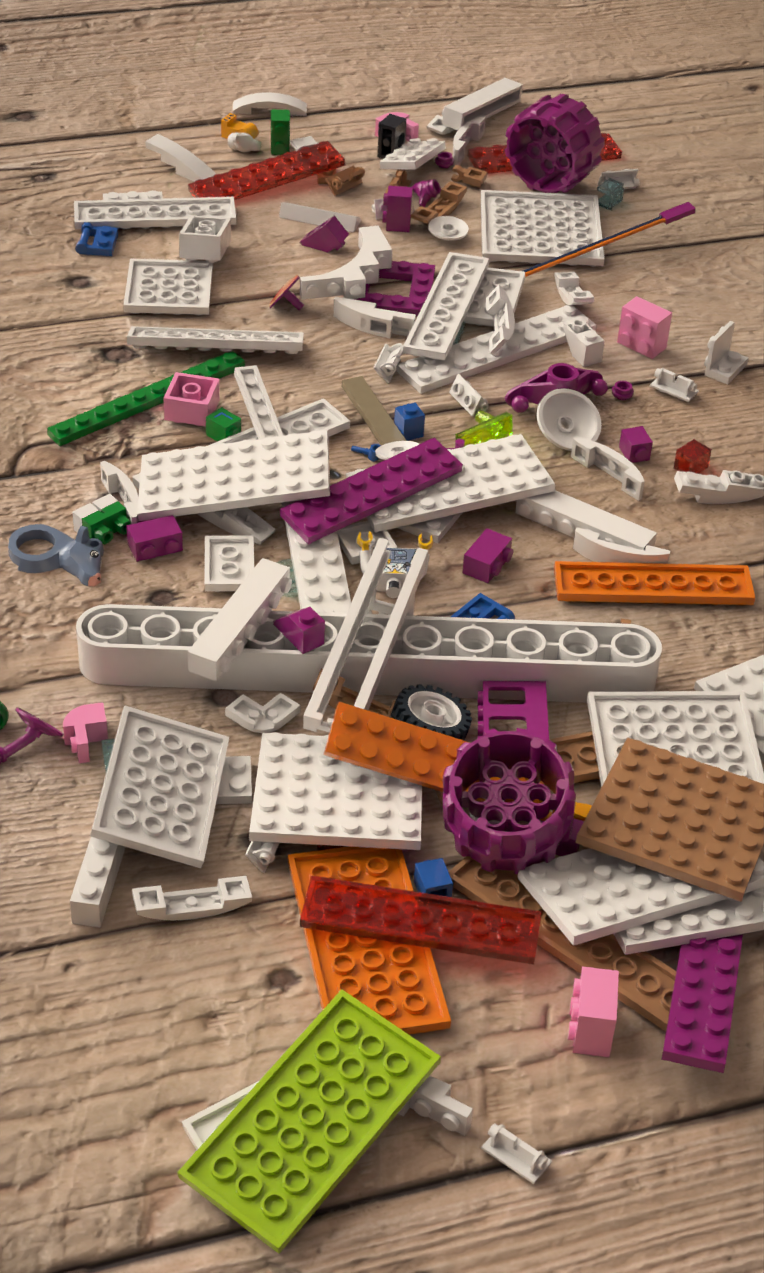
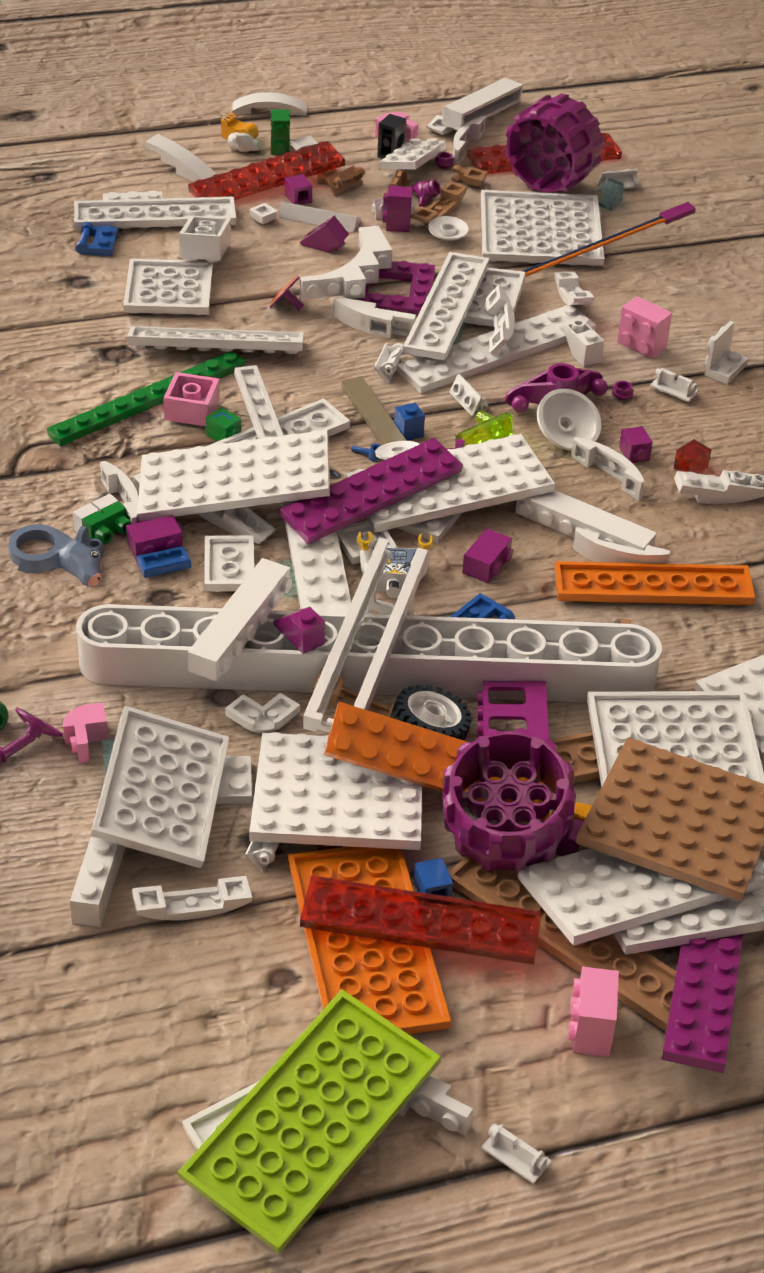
none -> blue plate [137,546,191,578]
none -> white plate [250,203,278,224]
none -> magenta brick [285,174,313,205]

